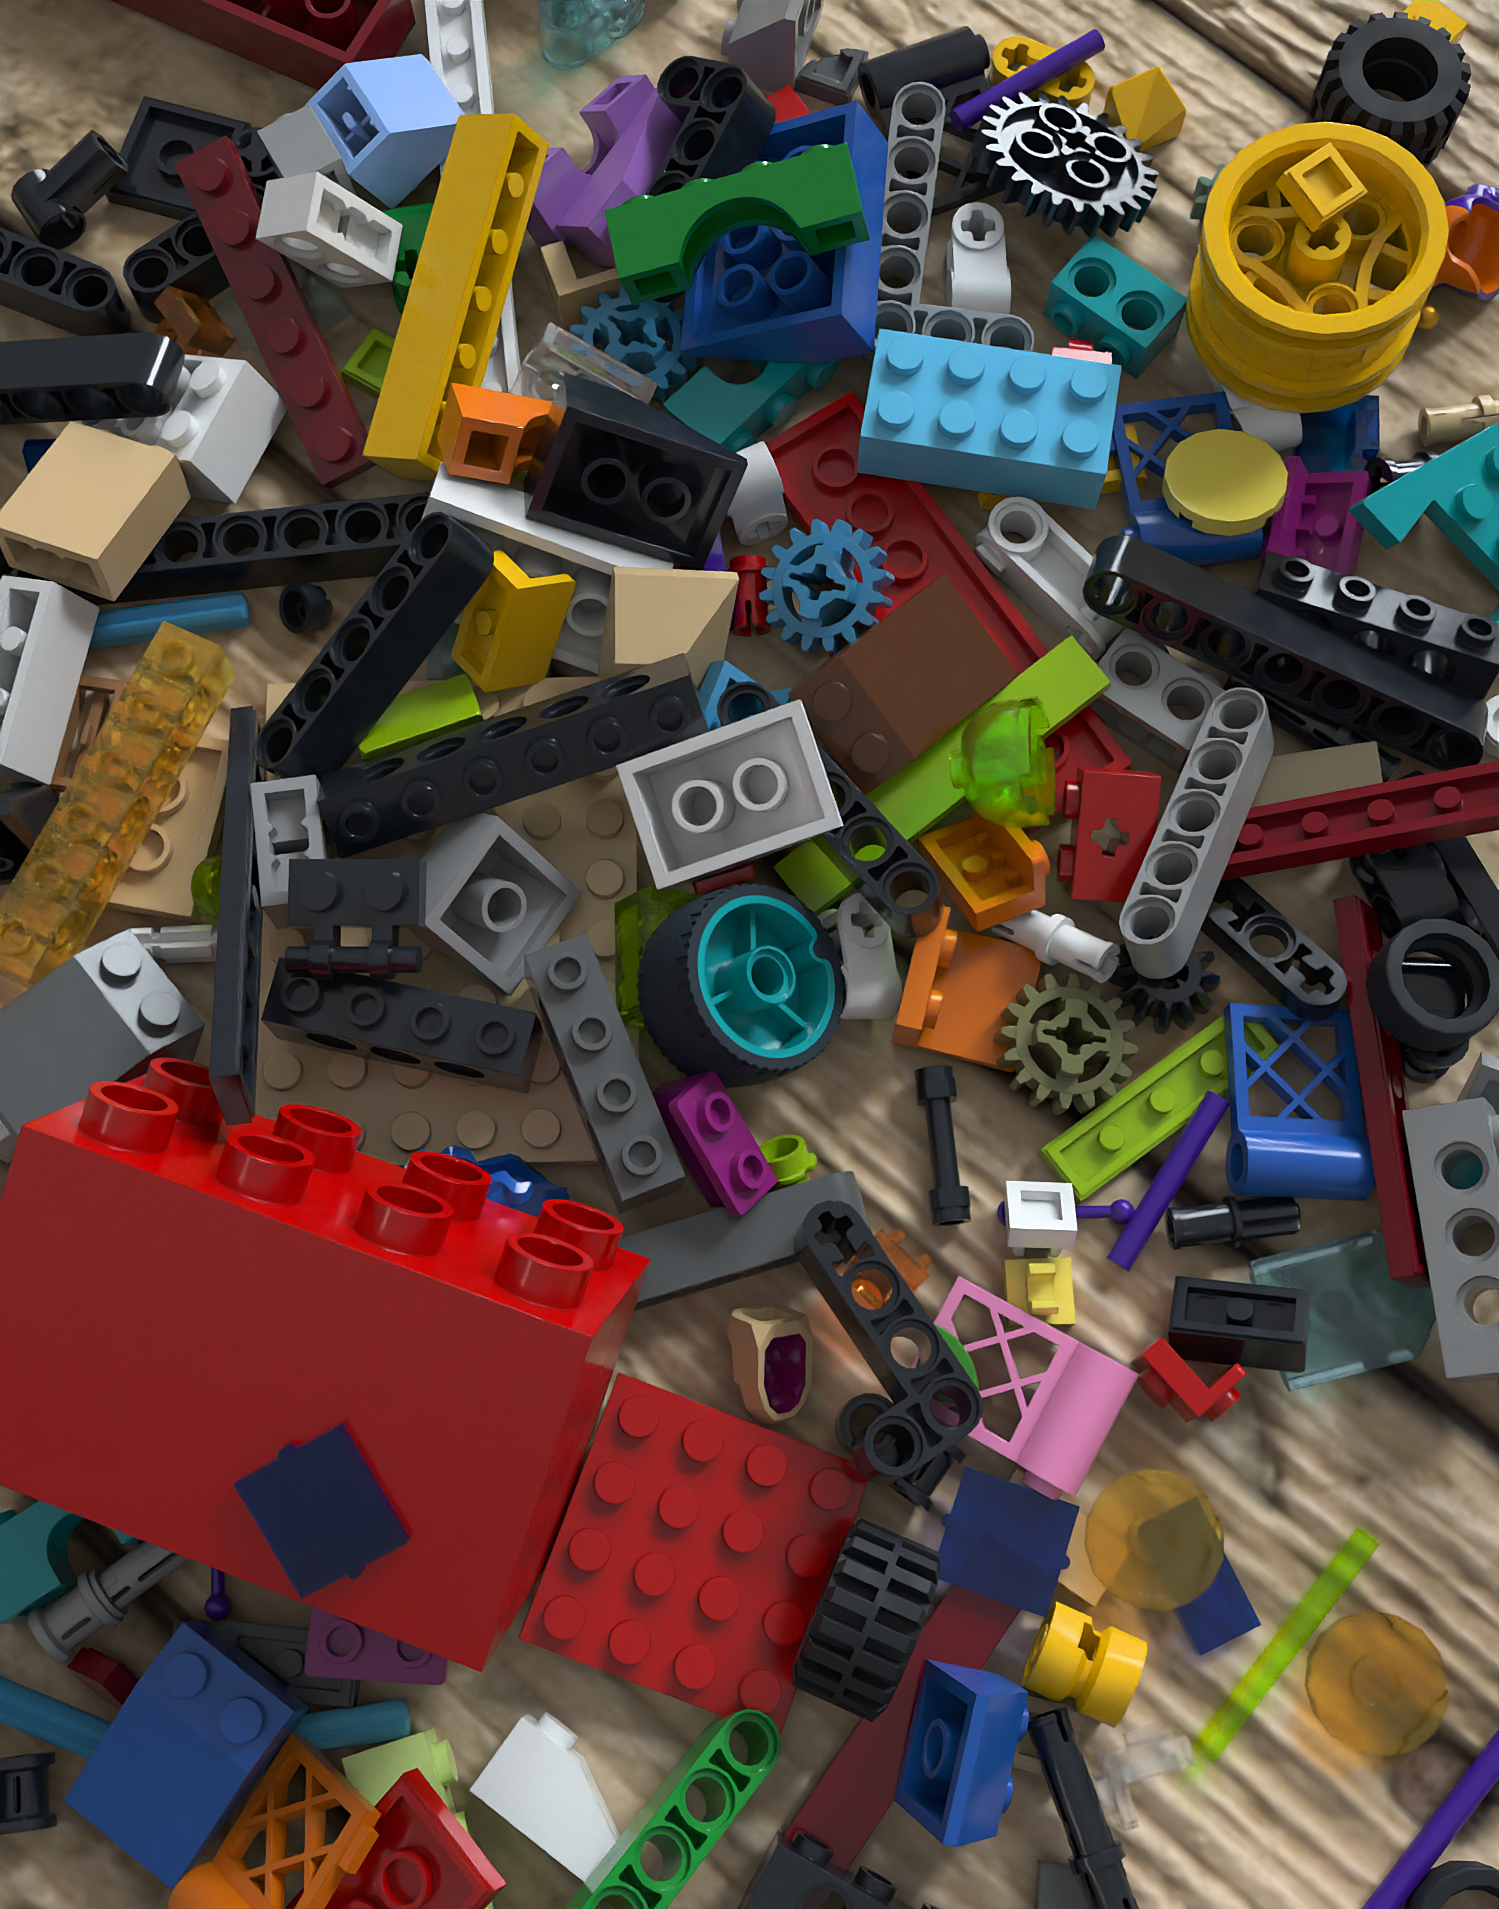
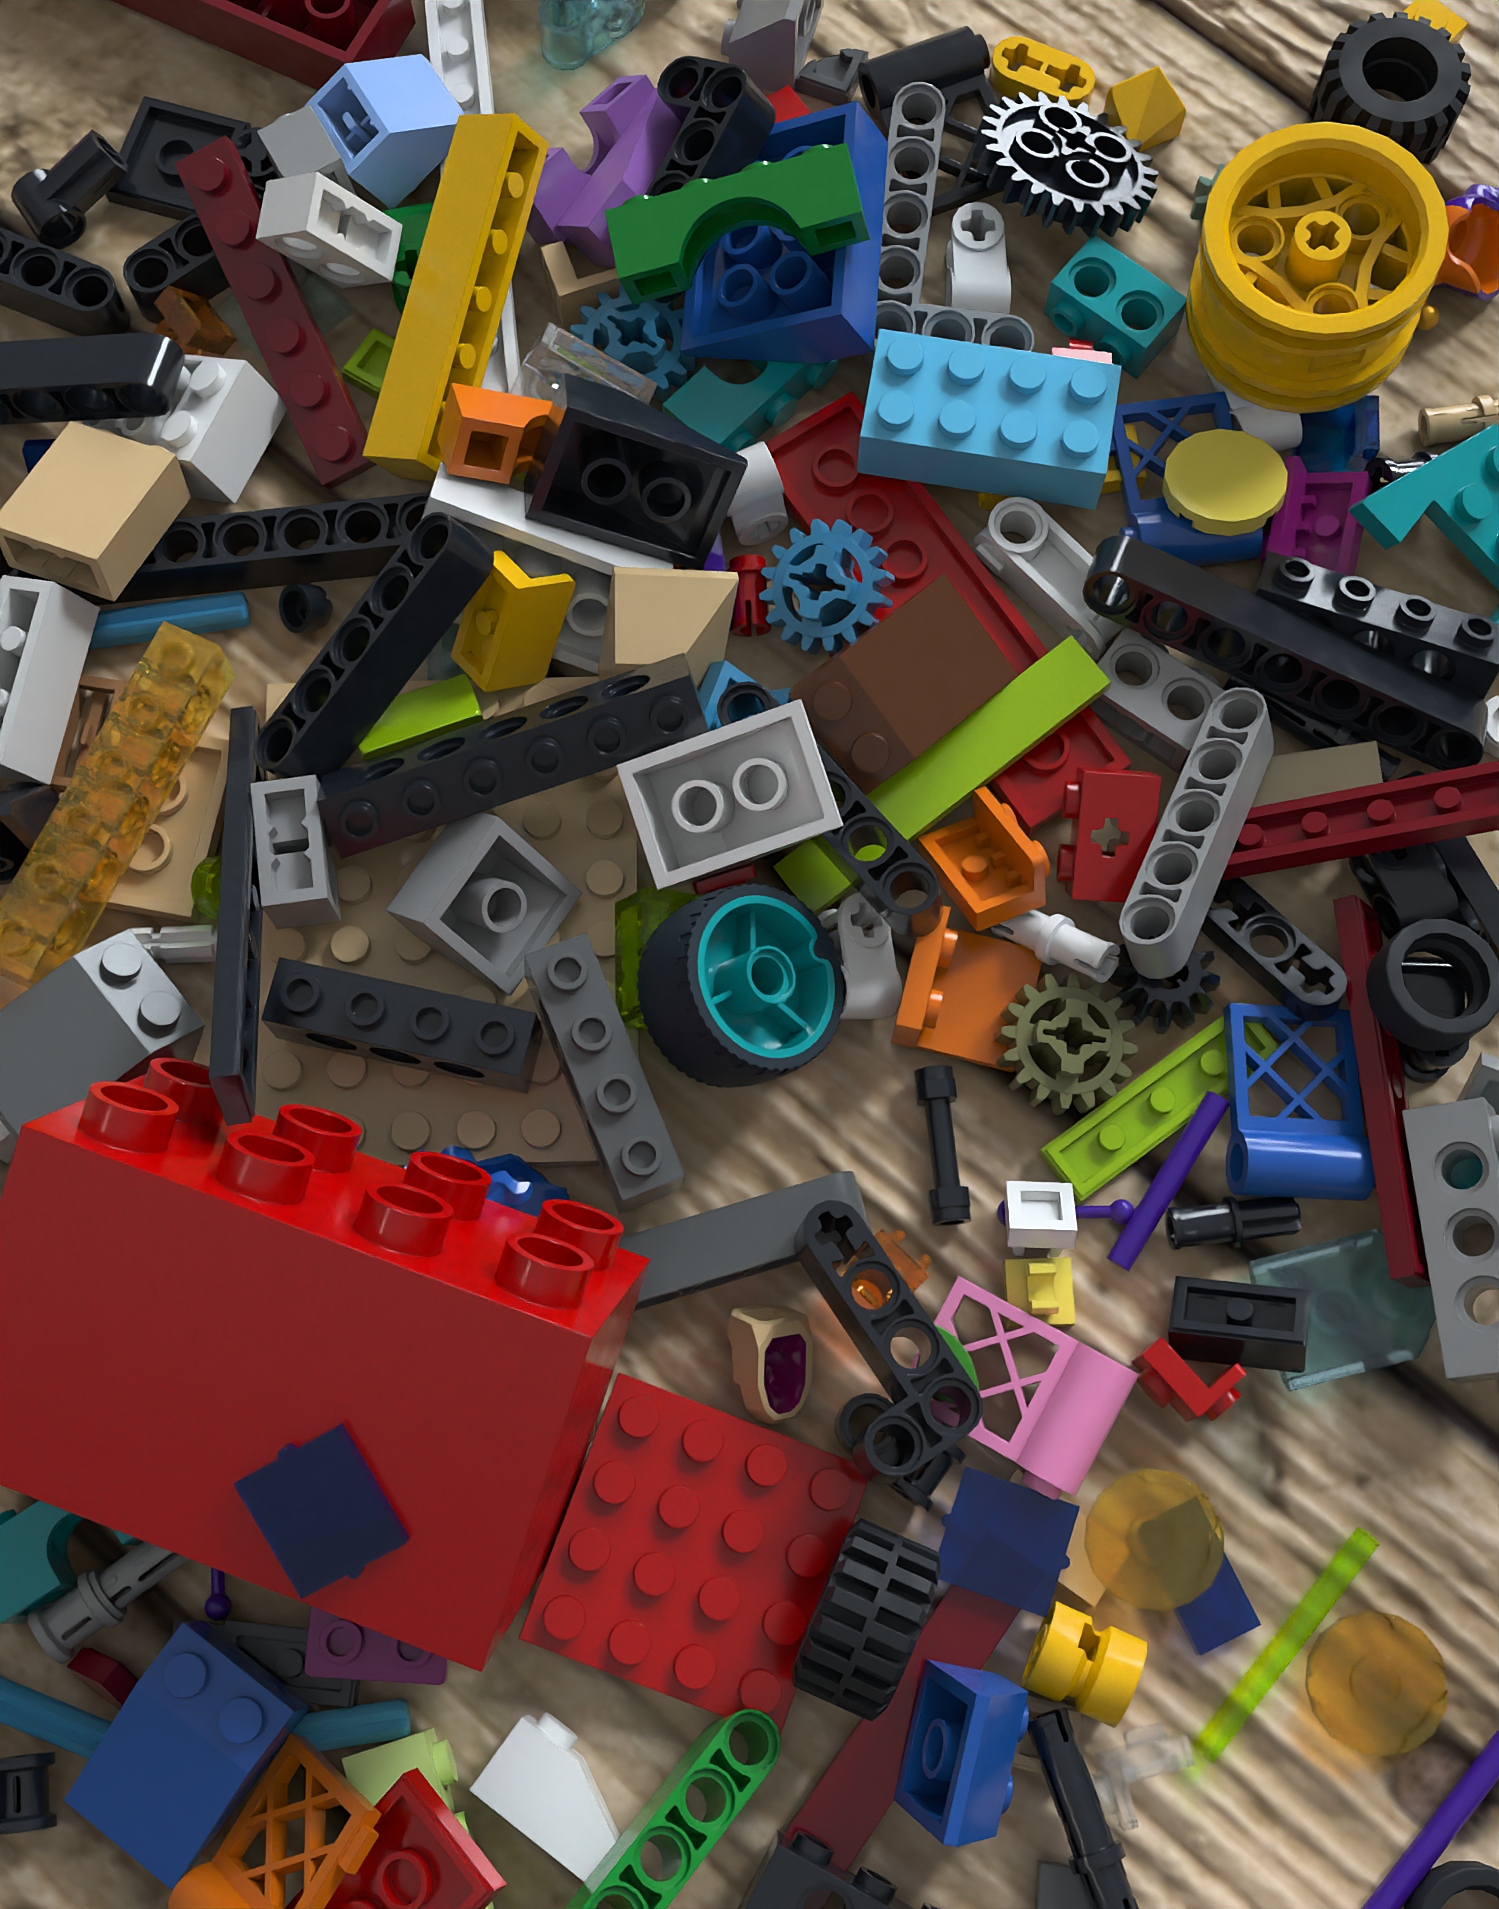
black plate [284,858,427,980] -> none
magenta bracket [652,1071,778,1217] -> none
lime plate [759,1135,817,1191] -> none
clear neon green cylinder [949,696,1056,828] -> none
dark purple bar [950,29,1105,132] -> none
yellow tile [1275,142,1368,233] -> none

